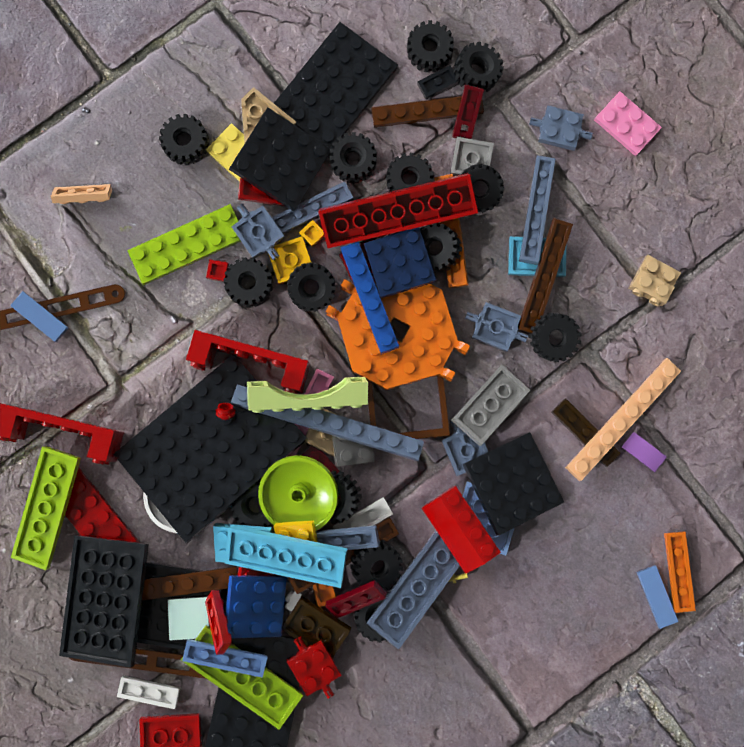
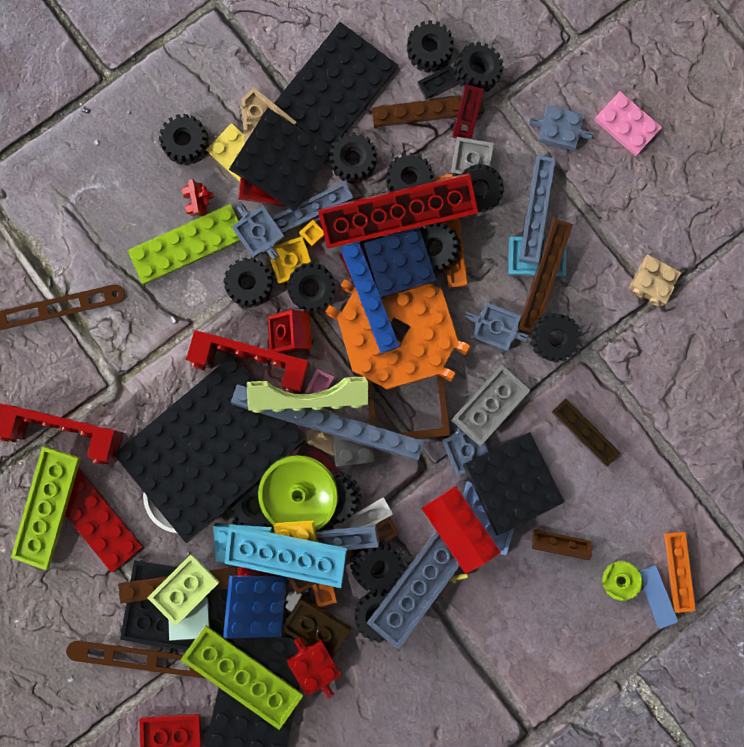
medium blue tile [10,291,68,342] -> none
light nougat plate [51,184,112,204] -> none
black plate [59,535,149,668] -> none
white plate [117,676,180,709] -> none
medium blue plate [182,639,267,678] -> none
red plate [205,590,232,655] -> none
red plate [206,259,229,282] -> none
red plate [216,403,235,420] -> none
dark red plate [325,580,386,618] -> none
light nougat plate [565,358,681,481] -> none
medium lavender slope [622,432,667,473] -> none
none -> yellowish green plate [148,554,219,627]
none -> red hips [182,179,214,216]
none -> red slope [267,310,312,353]
none -> reddish brown plate [532,529,592,561]
none -> lime plate [602,561,642,601]

